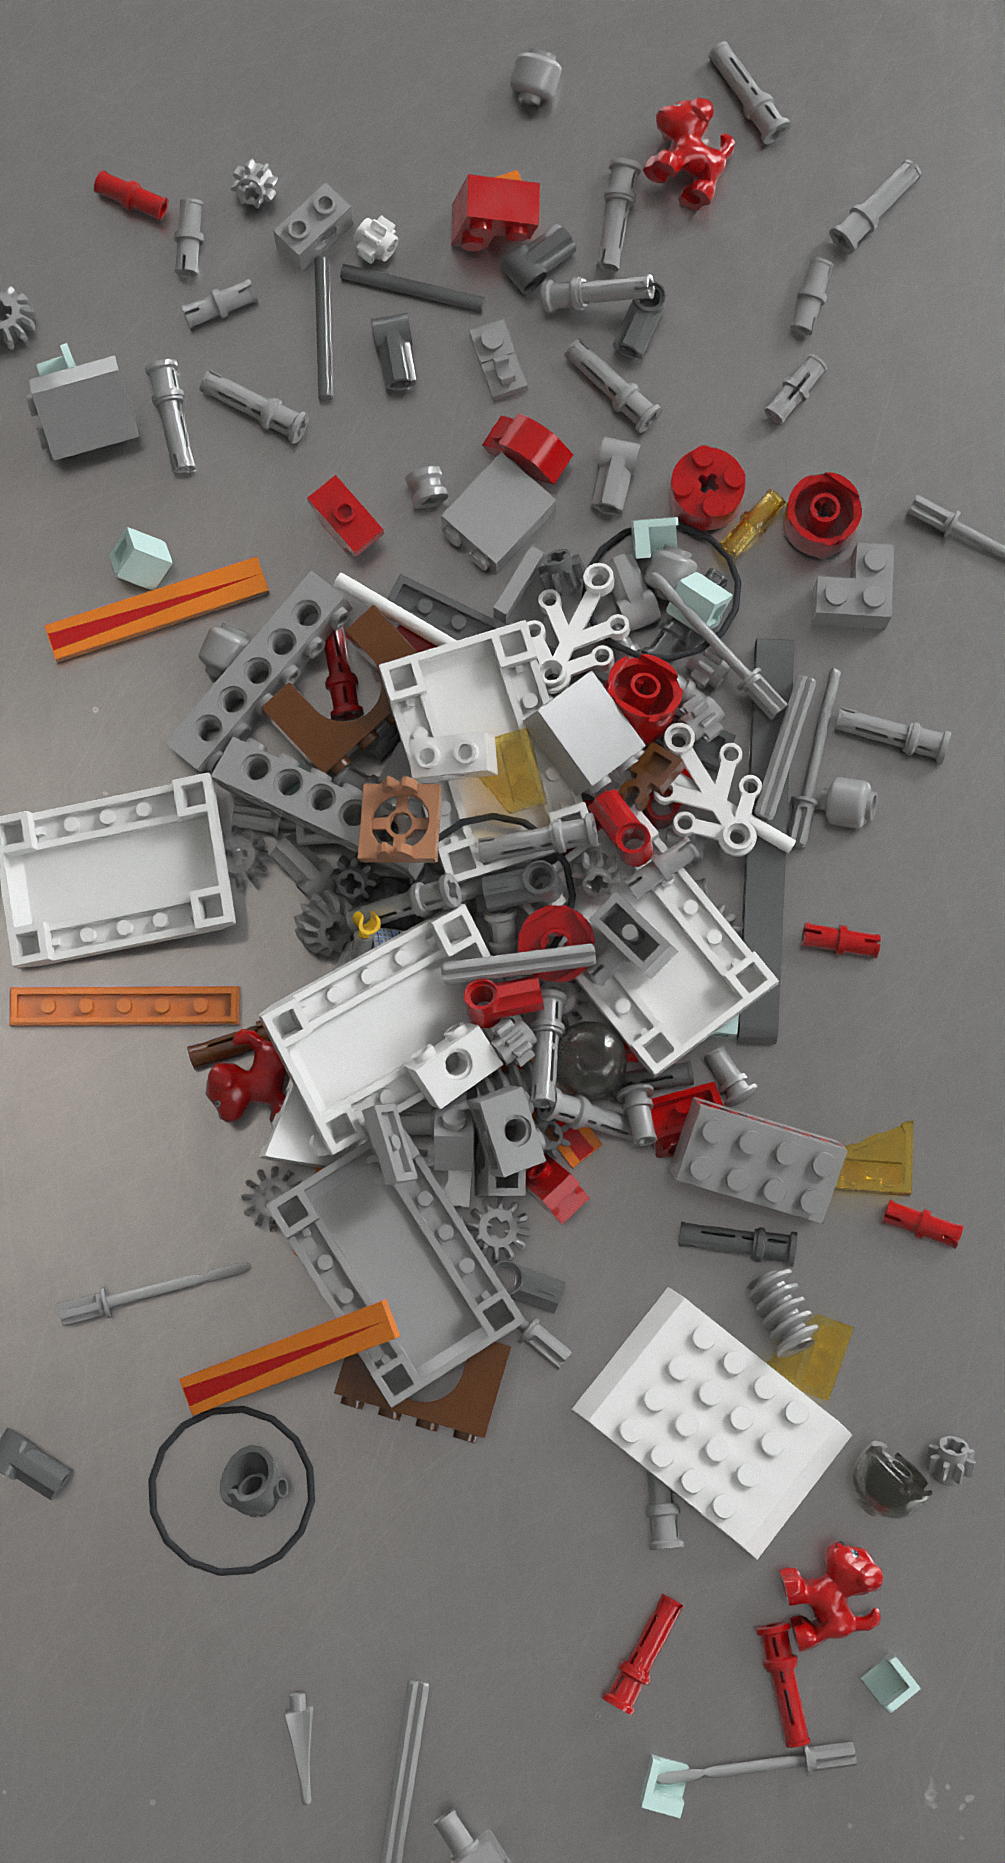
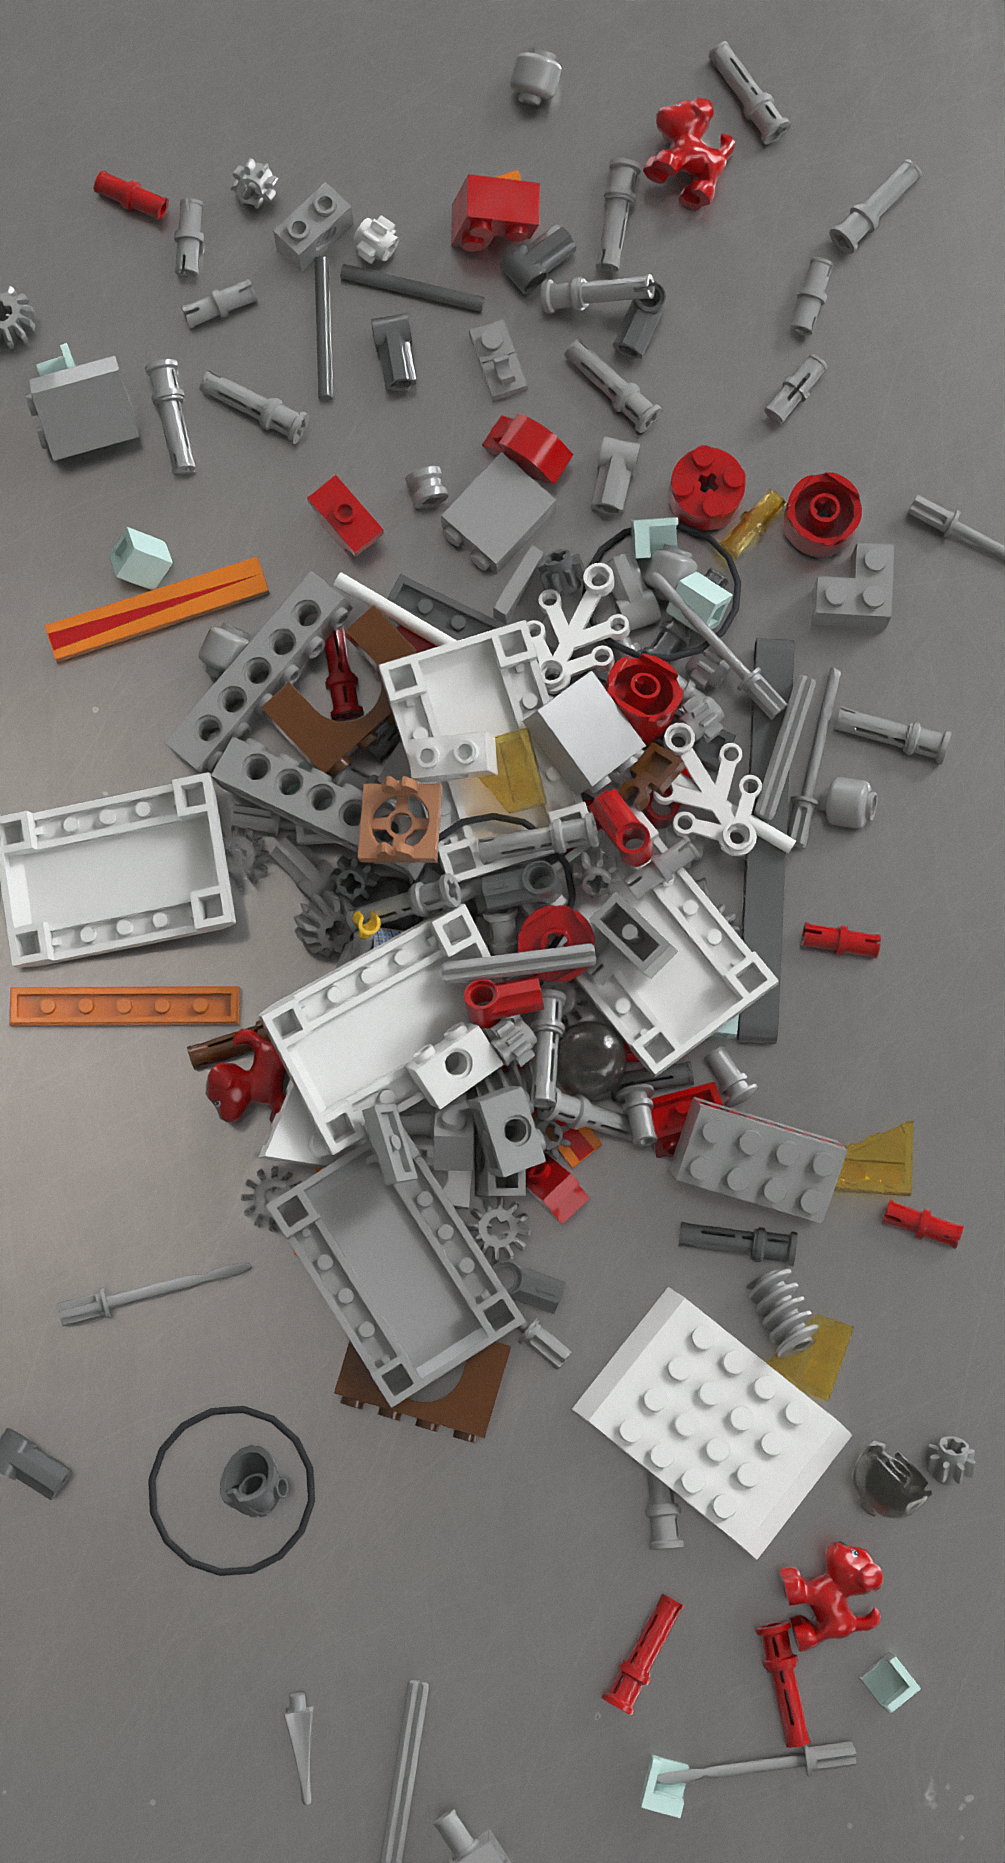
orange tile [179,1299,400,1416] -> none

